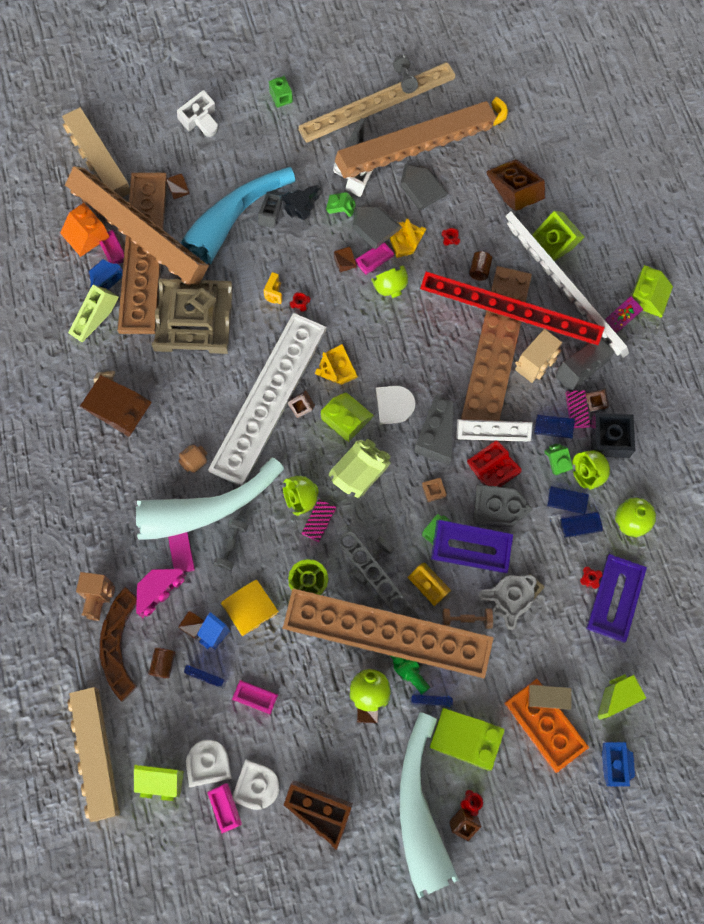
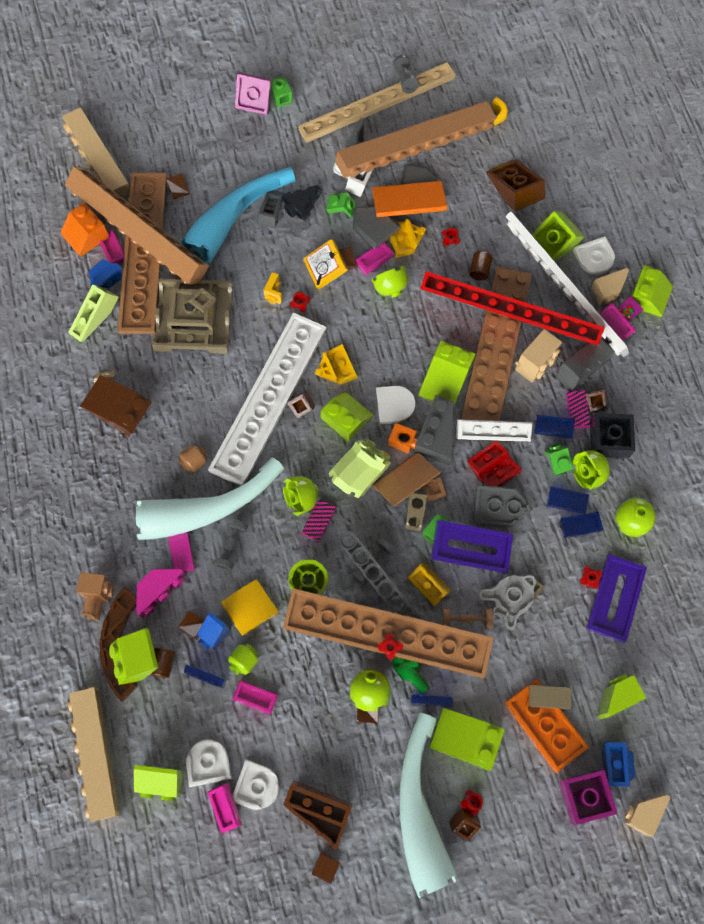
white brick [177,90,218,137] -> none
none -> lime slope [109,628,158,685]
none -> lime head [228,644,258,675]
none -> tile [235,72,272,115]
none -> tile [303,239,348,290]
none -> reddish brown tile [312,853,340,884]
none -> orange tile [372,181,447,217]
none -> medium nougat piece [372,452,440,506]
none -> red plate [378,634,403,659]
none -> orange brick [388,423,418,454]
none -> dark tan leg [405,493,427,531]
none -> lime slope [418,340,475,408]
none -> magenta brick [558,770,618,825]
none -> white tile [572,236,615,275]
none -> tan slope [591,268,629,306]
none -> dark pink tile [599,303,636,341]
none -> tan slope [624,795,671,837]

